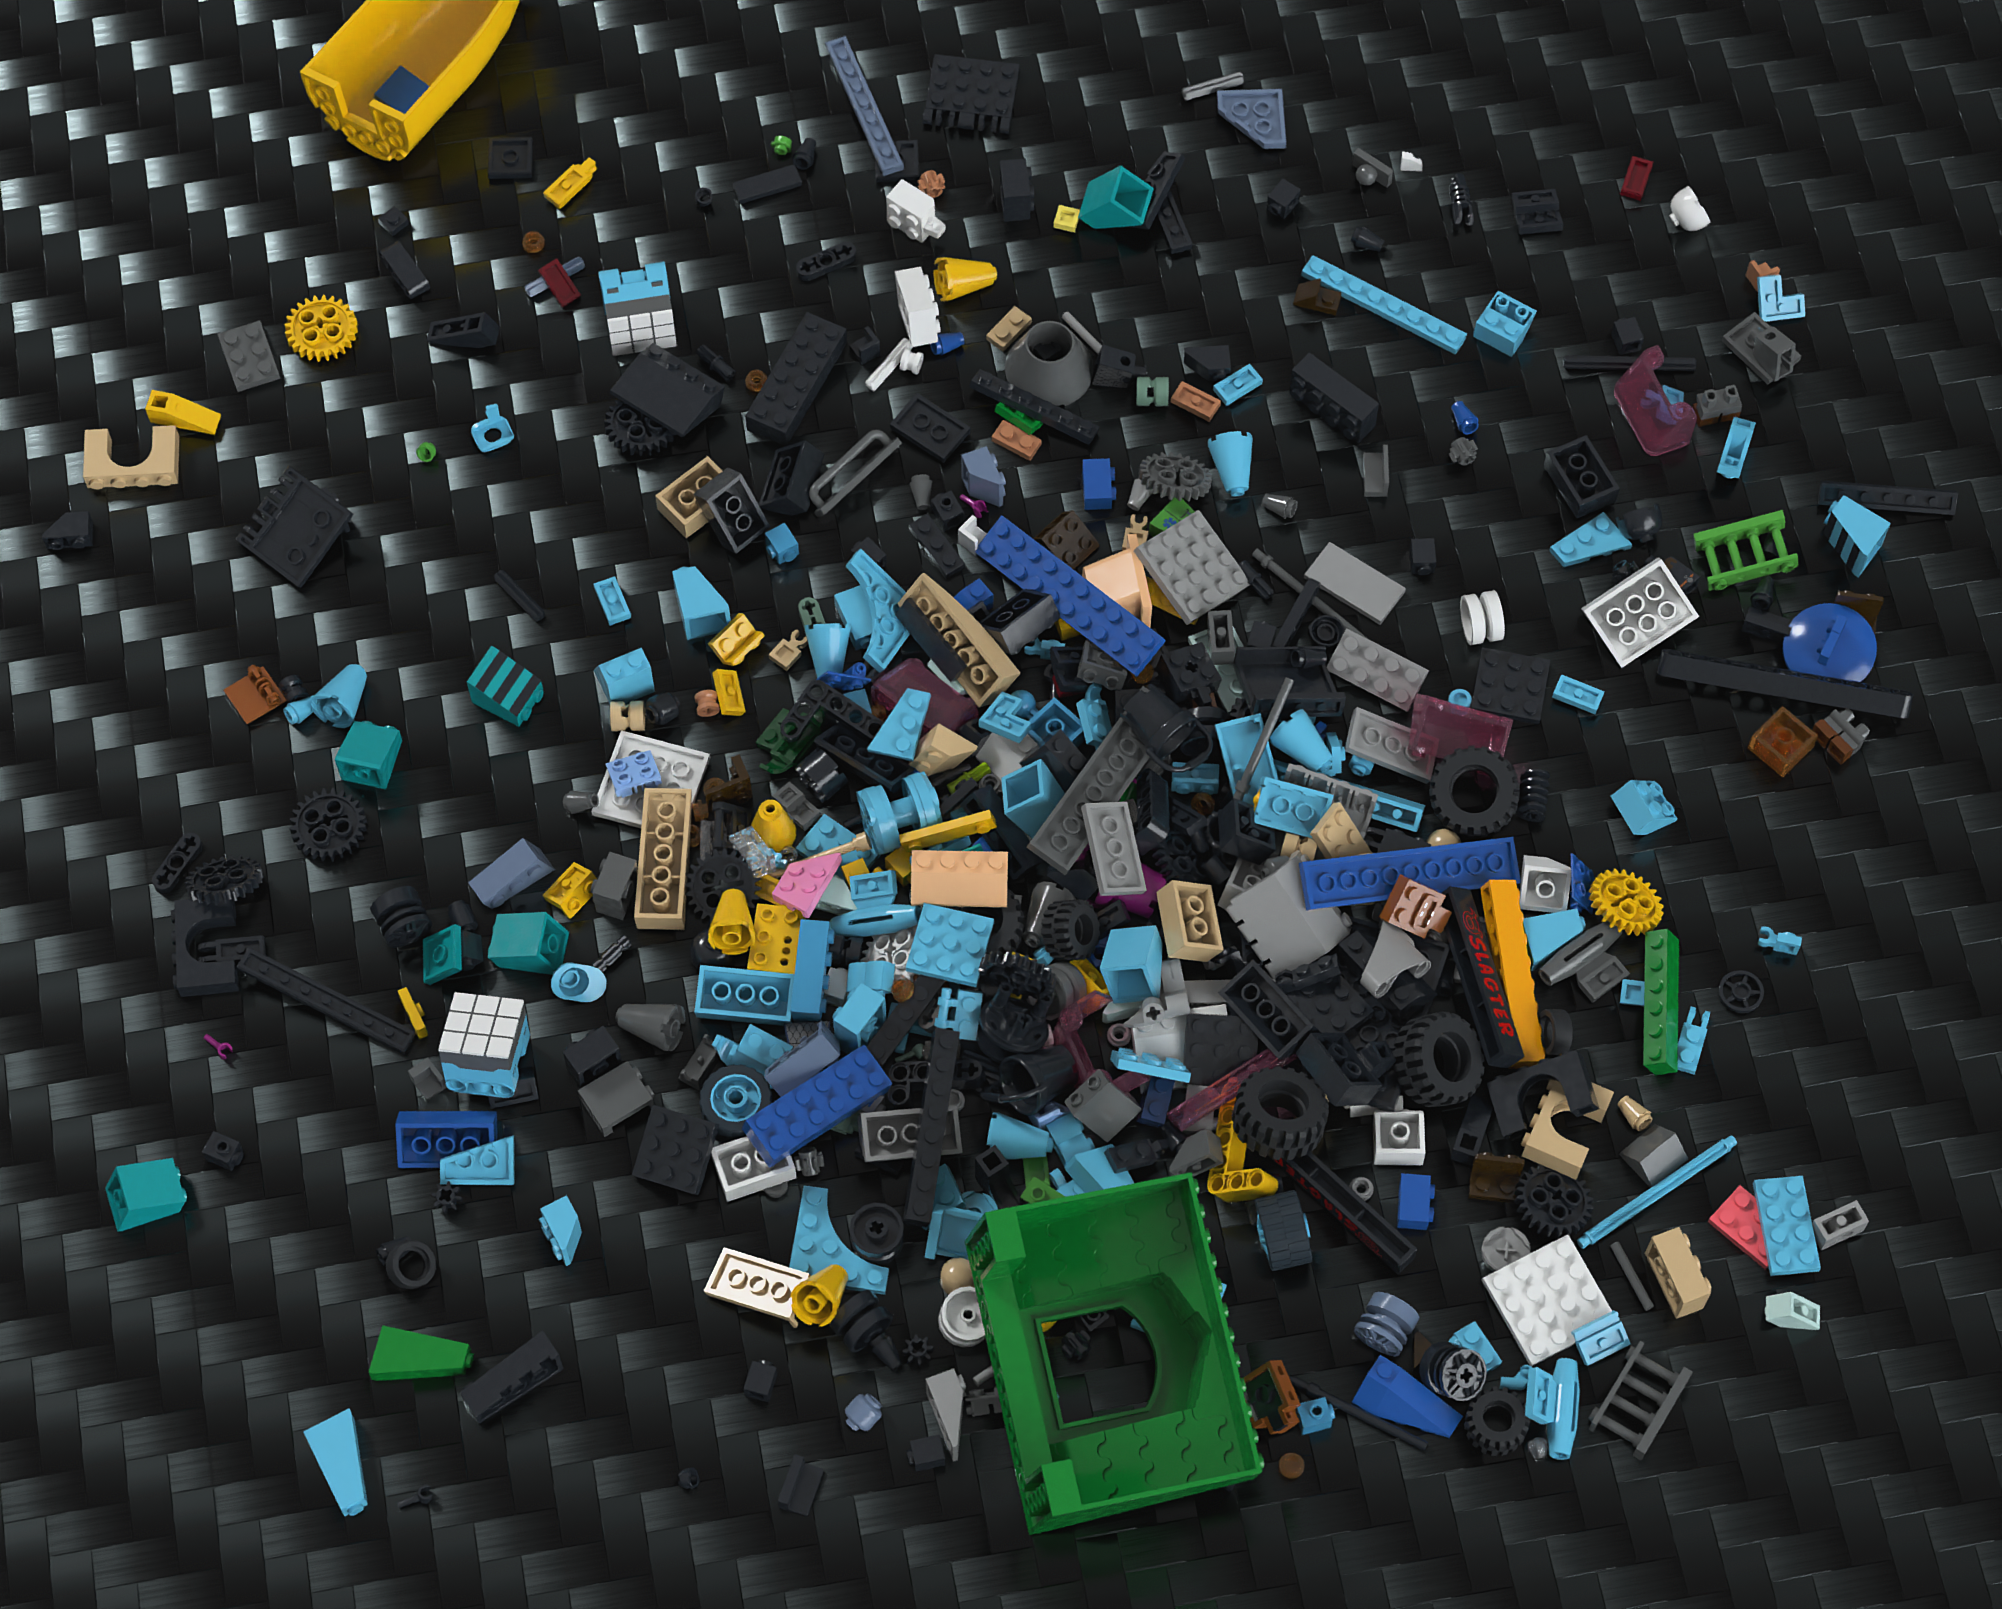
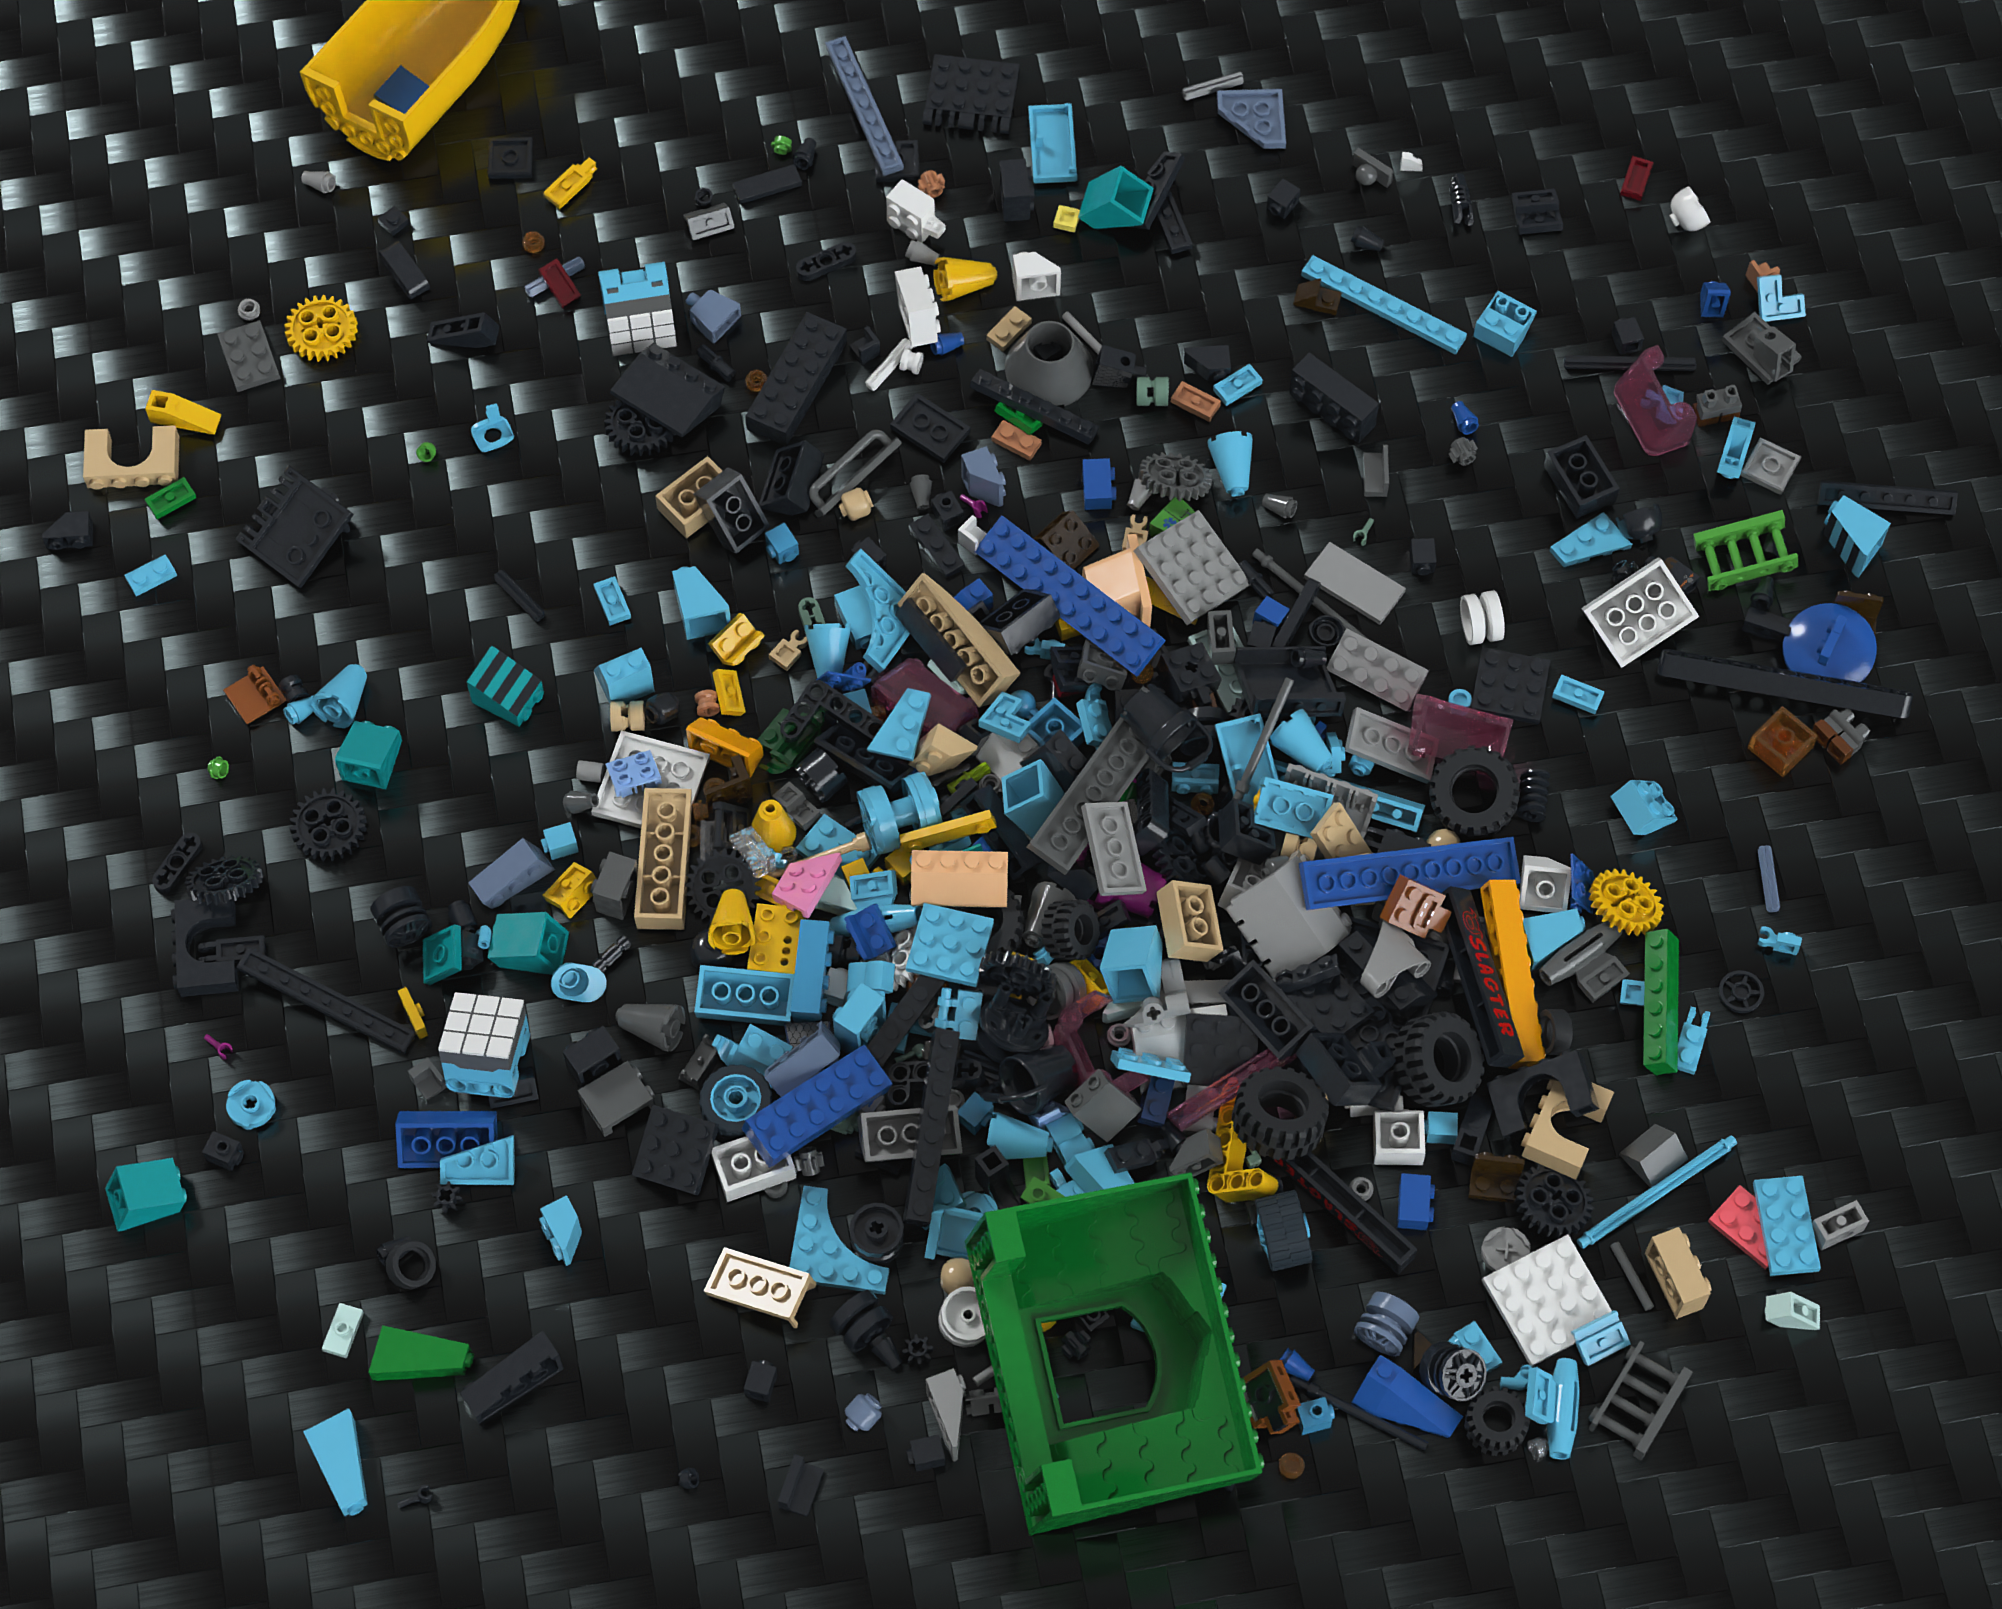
yellow cone [790,1264,848,1326] -> none
clear orange plate [891,978,914,1002] -> none
tan cone [1617,1096,1653,1131] -> none
none -> medium azure plate [125,554,177,596]
none -> green plate [145,477,197,519]
none -> bright green plate [208,756,229,779]
none -> medium azure plate [226,1080,276,1130]
none -> light grey plate [238,299,260,320]
none -> light grey cone [301,171,336,193]
none -> light aqua plate [322,1303,364,1358]
none -> medium azure arm [475,925,493,949]
none -> medium azure brick [541,822,579,860]
none -> light grey piece [576,760,604,783]
none -> panel [683,203,735,240]
none -> sand blue torso [686,290,741,344]
none -> light orange slope [686,717,764,778]
none -> tan head [838,488,873,521]
none -> blue bracket [844,904,897,961]
none -> light grey cone [905,240,940,266]
none -> dark azure brick [958,1092,994,1135]
none -> white slope [1013,252,1061,301]
none -> medium azure container [1028,103,1077,183]
none -> sand green hand [1245,1150,1261,1169]
none -> blue panel [1252,596,1290,627]
none -> blue cone [1279,1348,1315,1382]
none -> sand green hand [1353,518,1374,546]
none -> medium azure brick [1424,1112,1458,1144]
none -> blue slope [1700,281,1730,317]
none -> light grey tile [1740,438,1801,495]
none -> sand blue axle [1758,845,1780,912]

